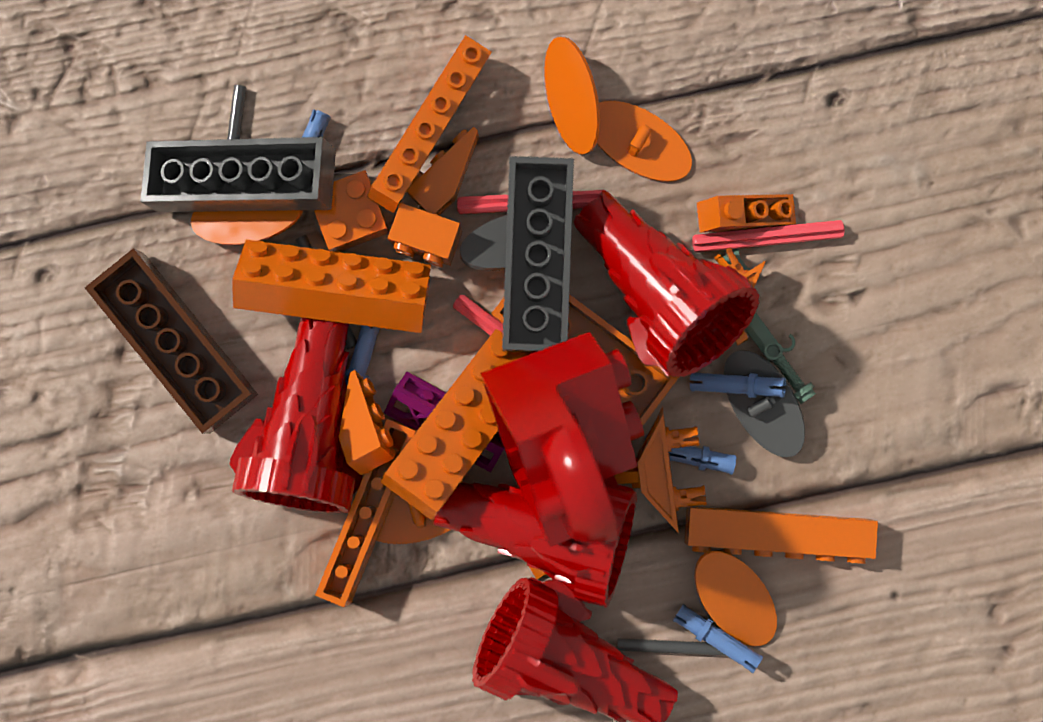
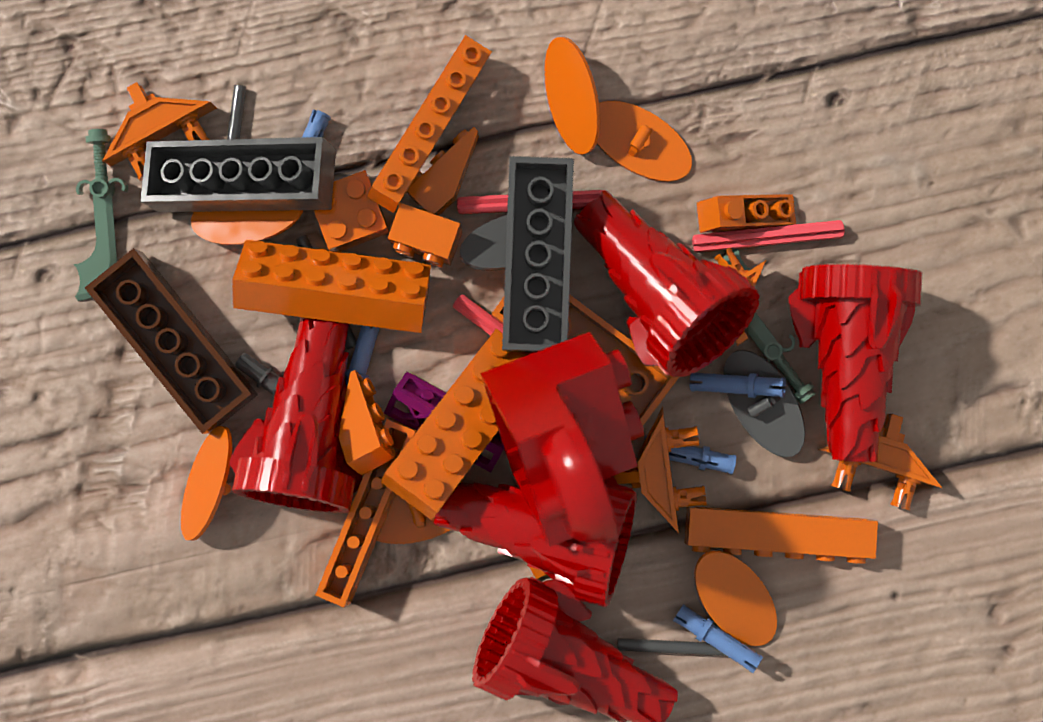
none -> sand green sword [74,129,128,301]
none -> orange connector [102,82,217,181]
none -> orange shield [181,426,232,541]
none -> dark grey axle [235,353,280,396]
none -> red cone [788,264,923,462]
none -> orange connector [817,414,942,511]

